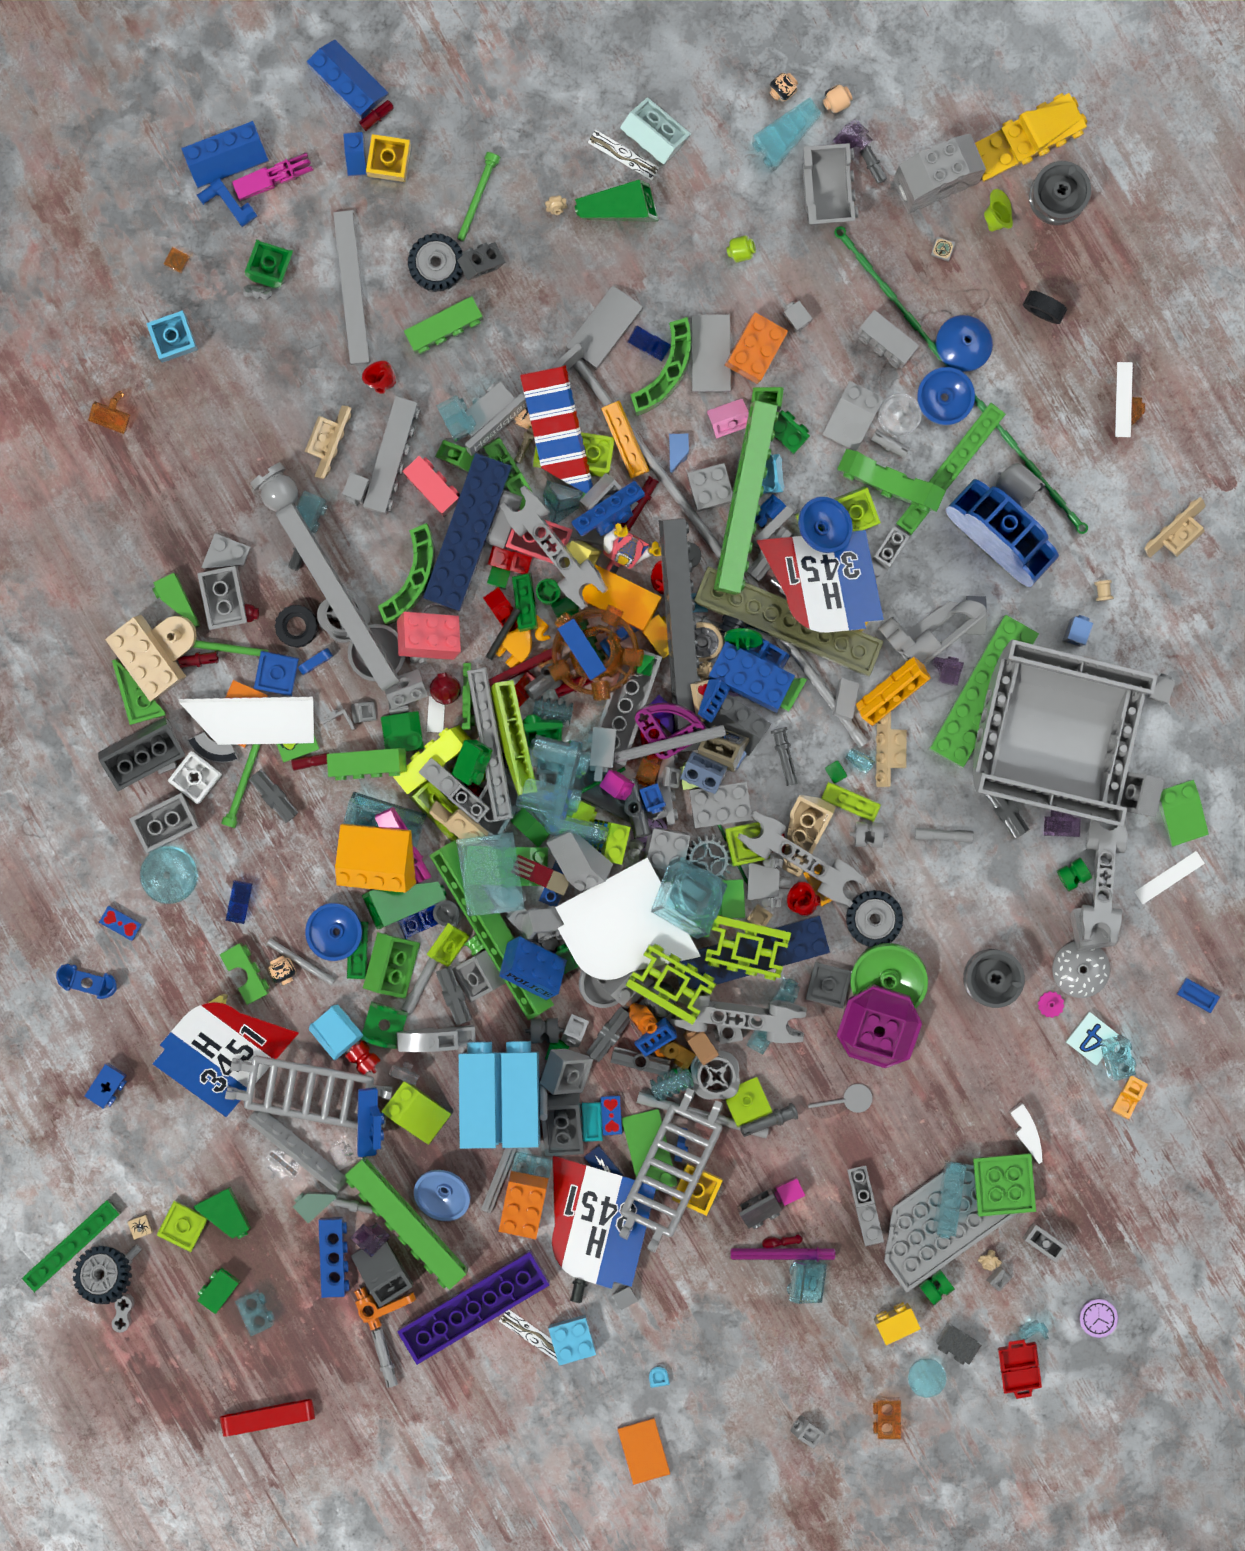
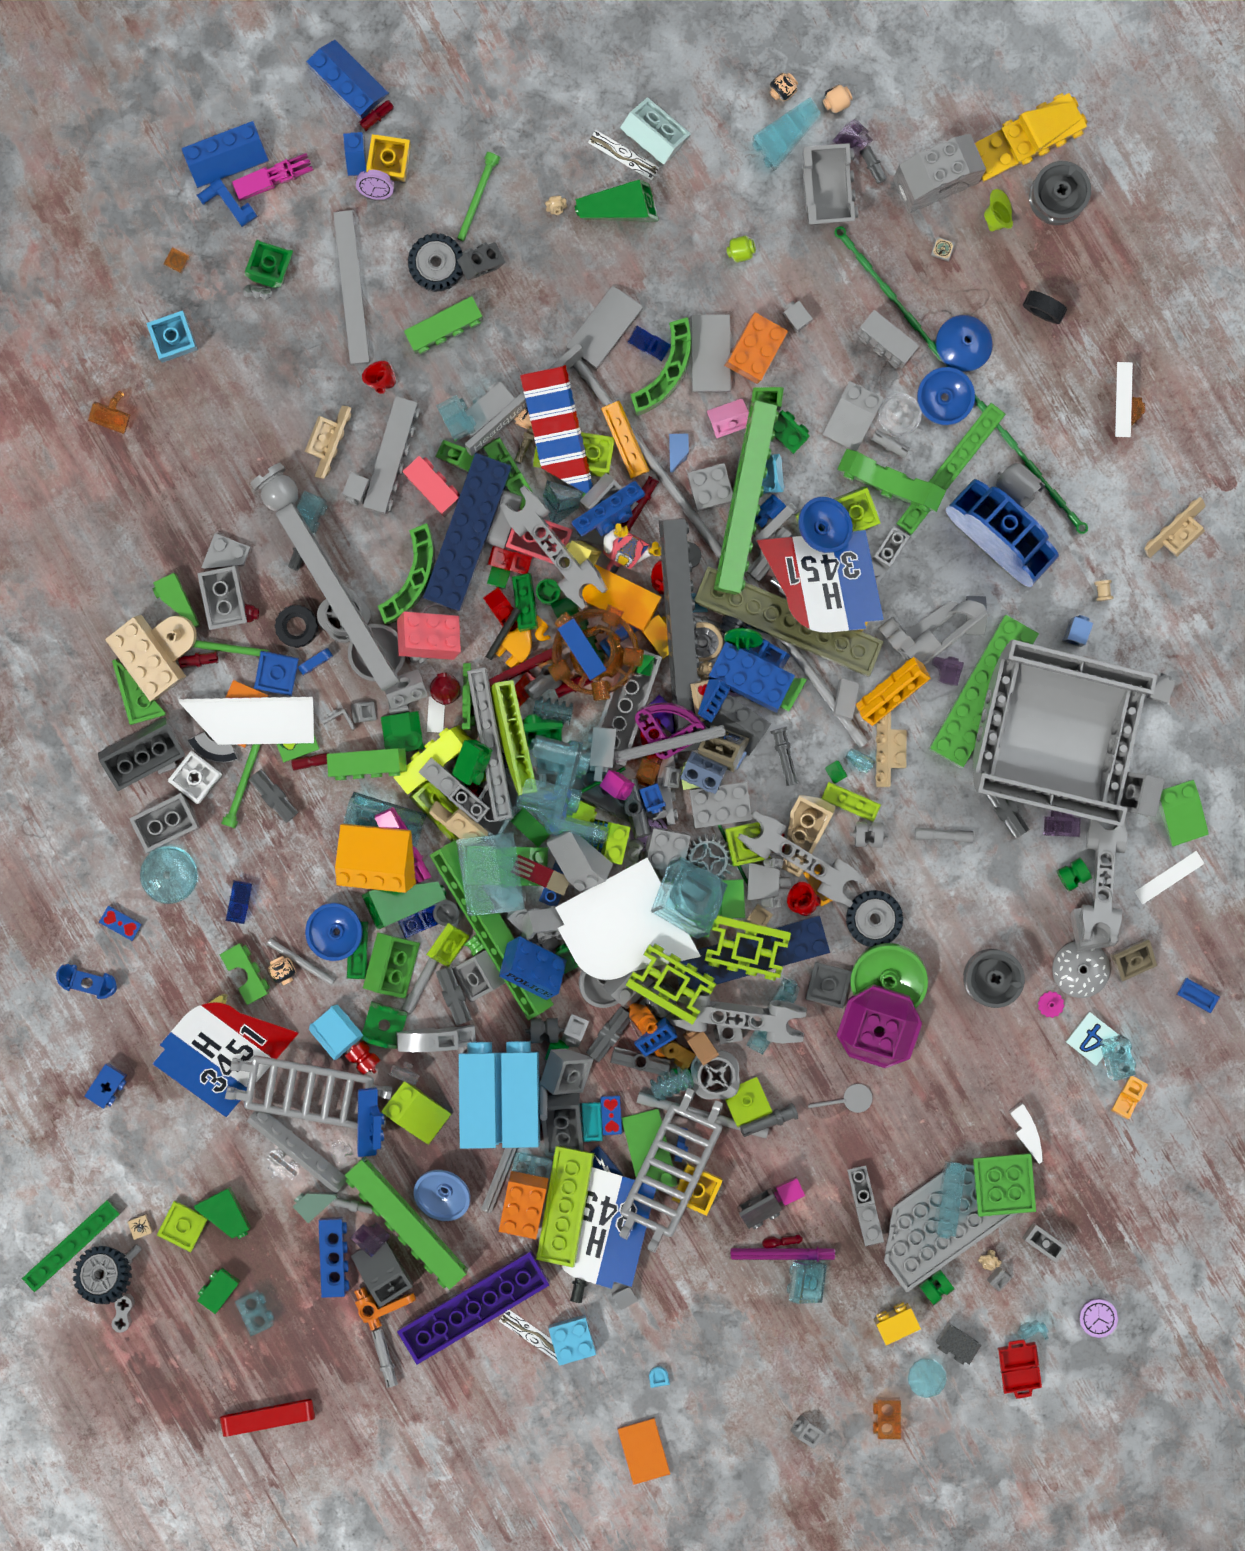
none -> lavender tile [356,170,395,200]
none -> lime plate [536,1146,594,1268]
none -> dark tan slope [1110,939,1157,982]

